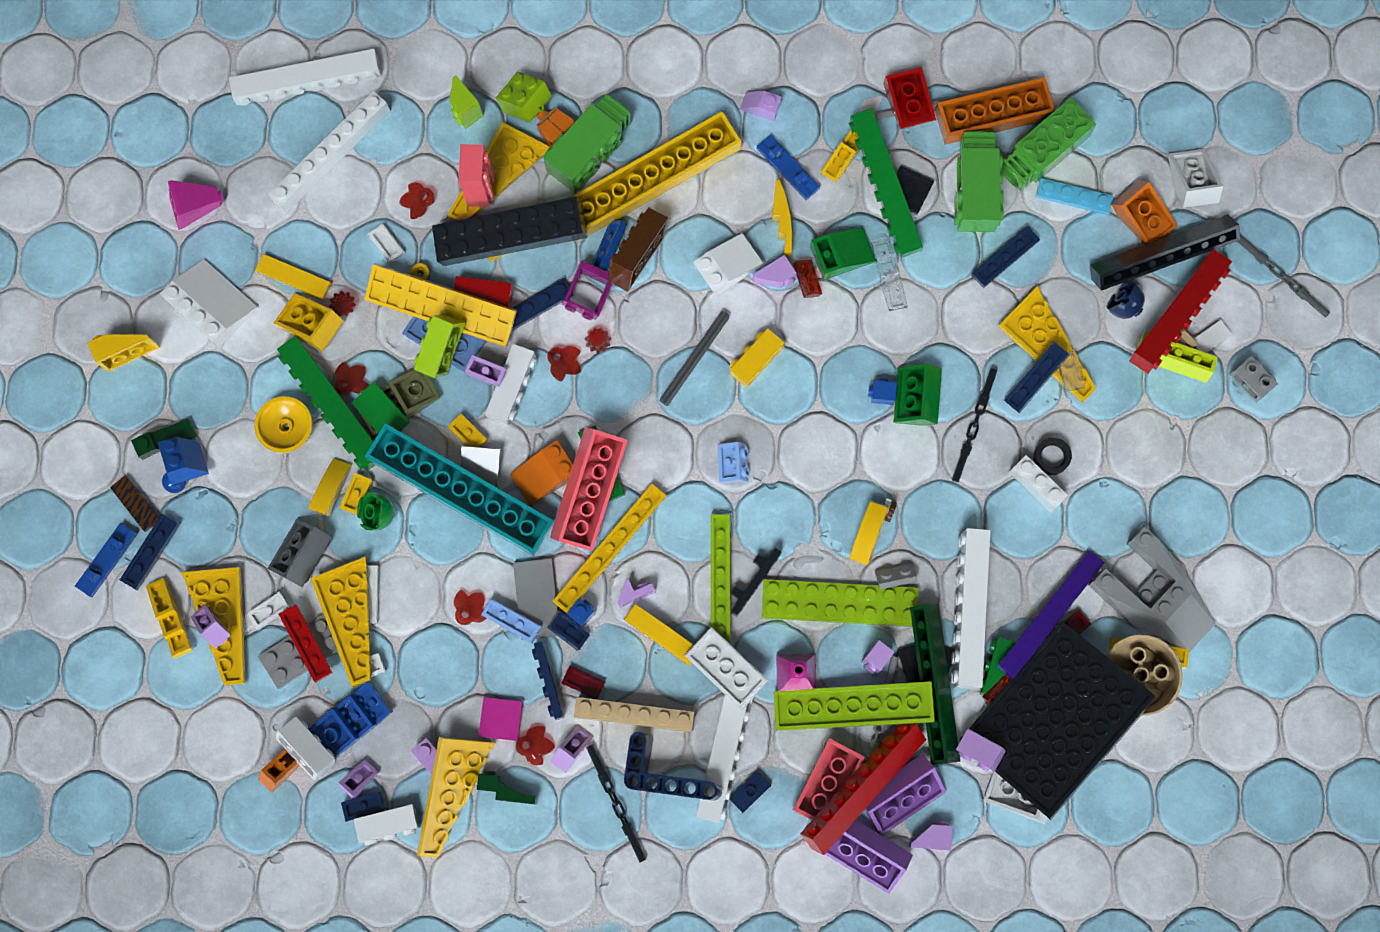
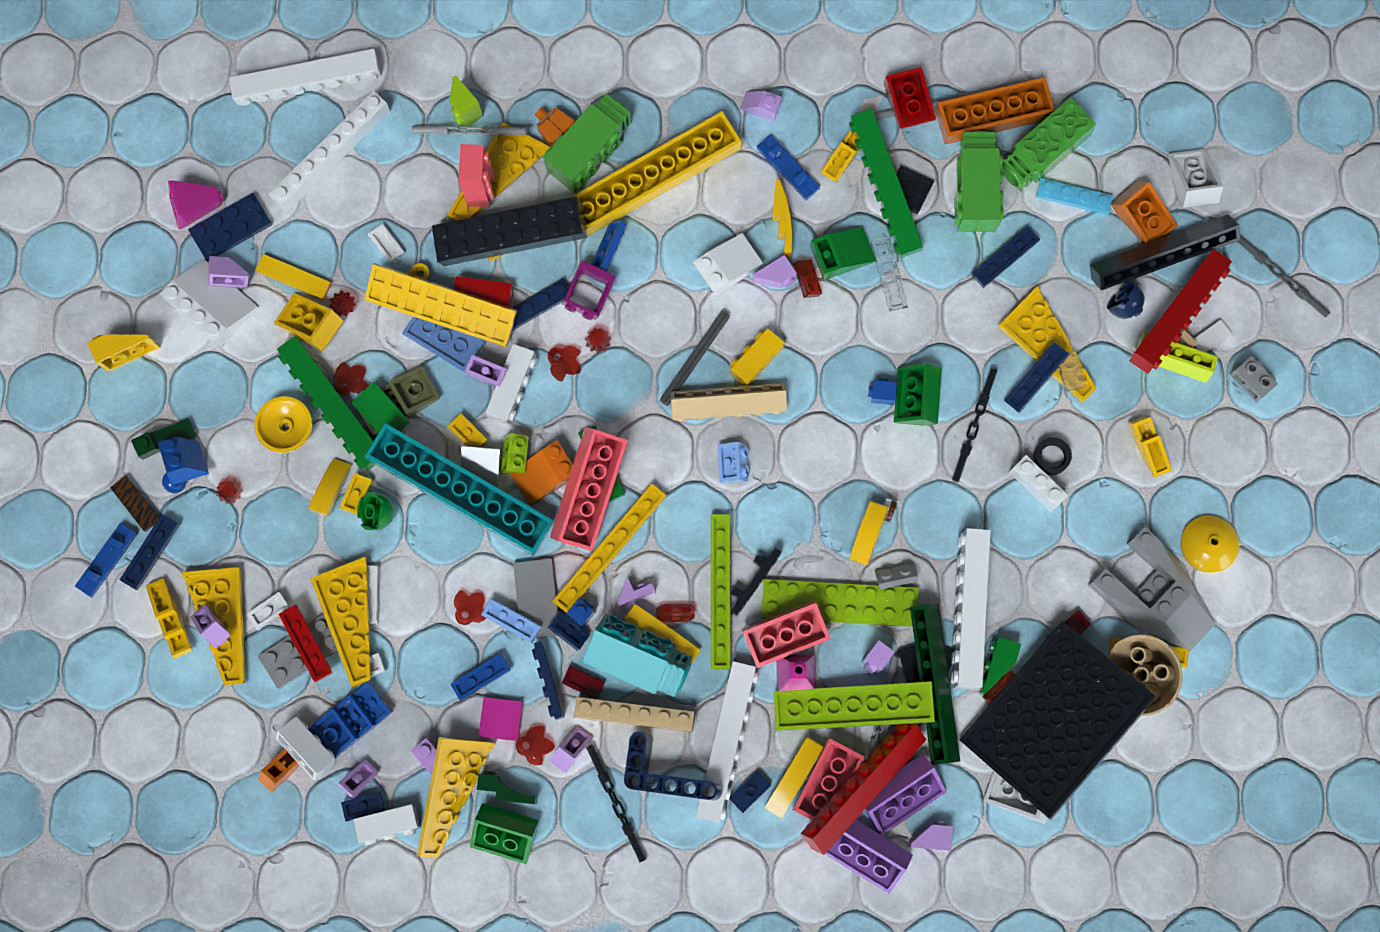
dark grey slope [267,519,332,588] -> none
clear red plate [399,182,435,219] -> none
lime brick [414,314,466,378] -> none
lime brick [495,71,552,122] -> none
reddish brown brick [608,207,668,292] -> none
white tile [685,627,768,710] -> none
lavender brick [956,729,1006,772] -> none
dark purple tile [997,550,1105,679] -> none
none -> dark blue plate [188,193,272,262]
none -> lavender slope [208,256,249,288]
none -> clear red piece [216,478,243,504]
none -> light grey piece [412,125,527,136]
none -> blue plate [450,653,511,701]
none -> green slope [470,803,539,864]
none -> lime bracket [500,433,529,475]
none -> piece [583,613,692,697]
none -> clear red plate [656,604,695,623]
none -> tan brick [670,383,787,421]
none -> coral brick [742,599,831,668]
none -> yellow slope [765,736,824,818]
none -> yellow slope [1128,416,1172,478]
none -> yellow dish [1180,515,1239,573]

